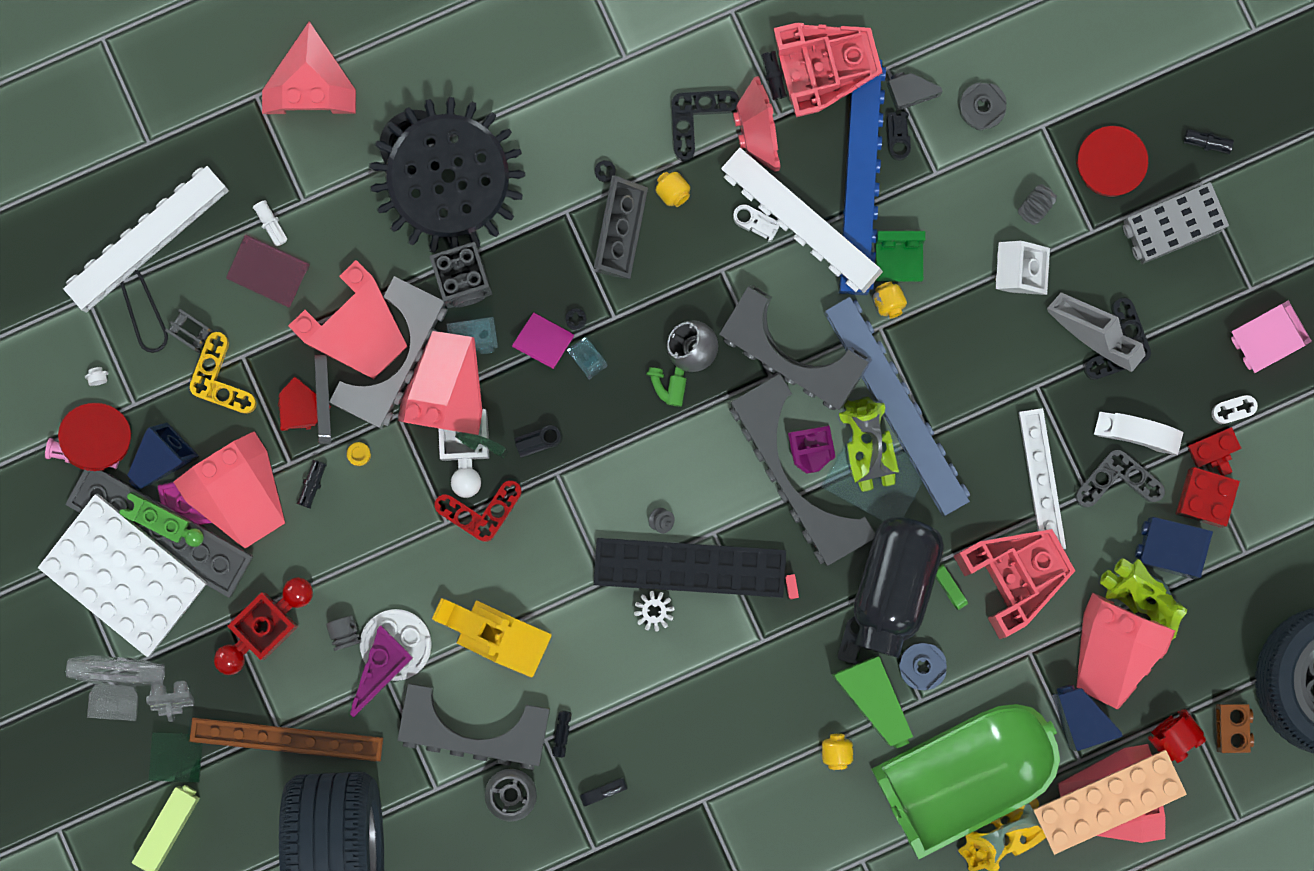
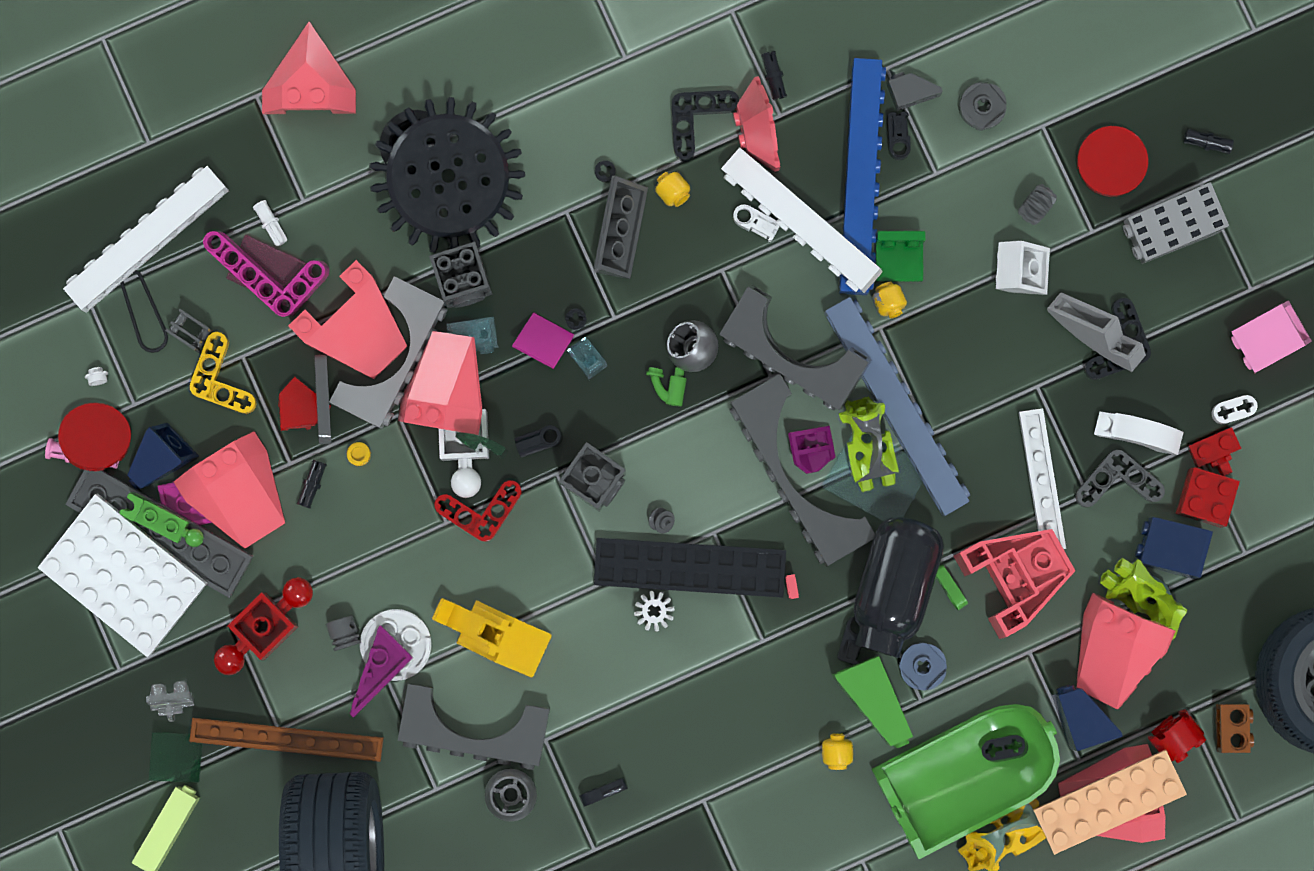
clear plate [66,656,165,721] -> none
black axle [552,710,572,758] -> none
coral wedge [774,23,882,117] -> none
none -> dark pink beam [203,231,330,317]
none -> dark grey brick [559,442,626,512]
none -> black beam [982,735,1028,762]

